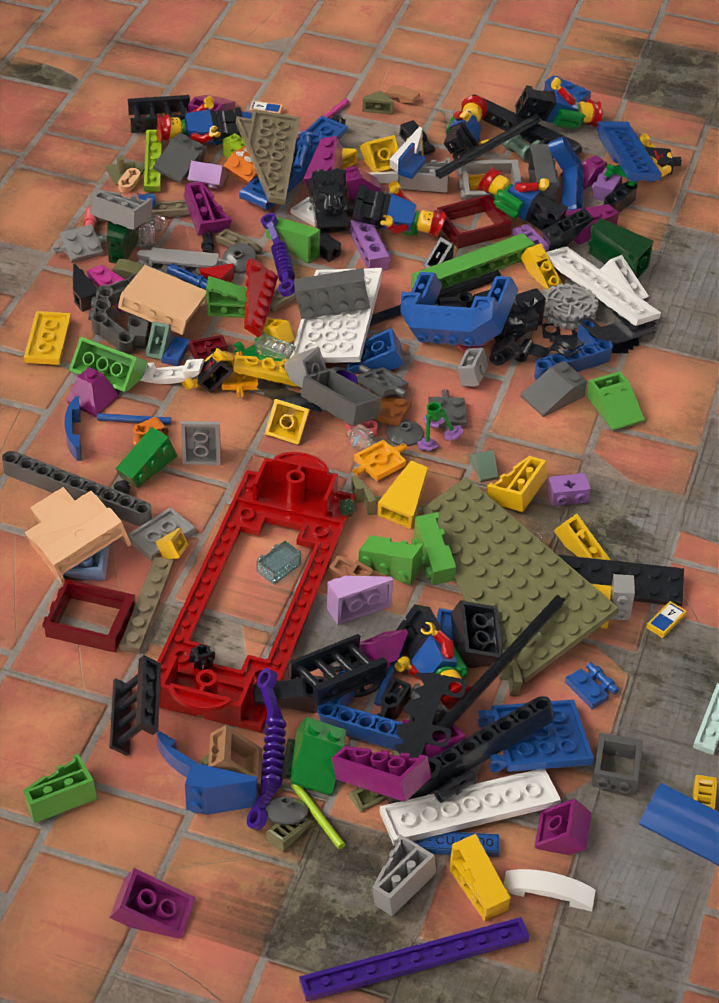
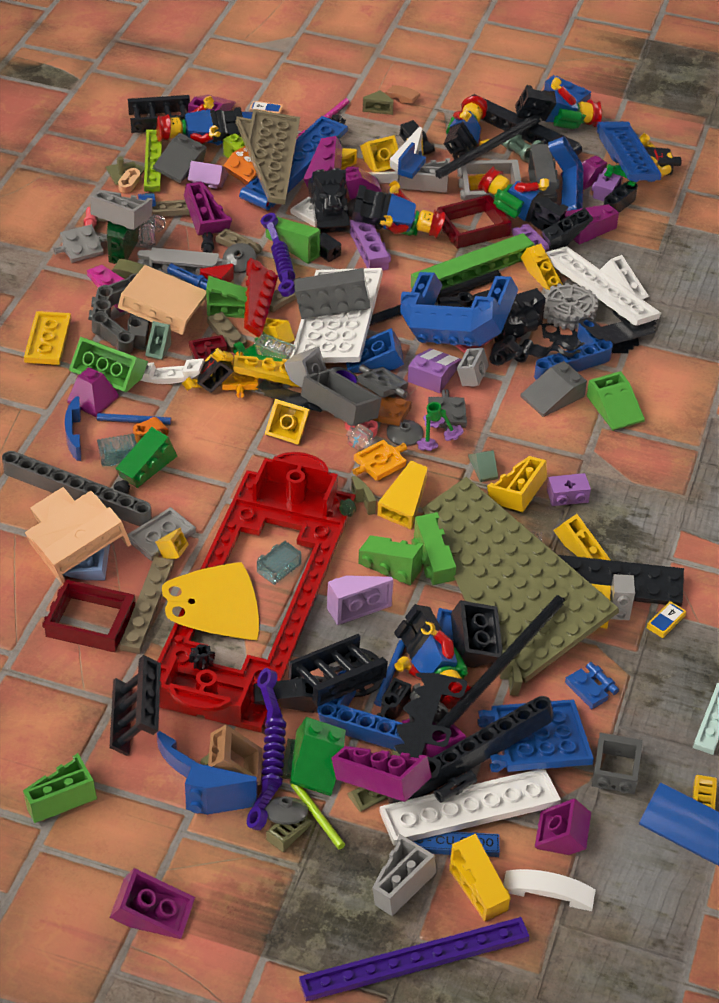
black slope [73,264,98,312] -> none
blue tile [161,336,191,366] -> none
light grey slope [181,421,221,465] -> none
blue pin [293,131,314,172] -> none
nougat slope [327,555,374,578] -> none
magenta slope [360,629,408,668] -> none
black slope [423,237,454,268] -> none
dark green slope [588,219,654,279] -> none
none -> clear light blue brick [97,433,137,466]
none -> yellow piece [162,562,259,640]
none -> dark tan plate [207,312,247,353]
none -> medium lavender slope [408,348,462,393]

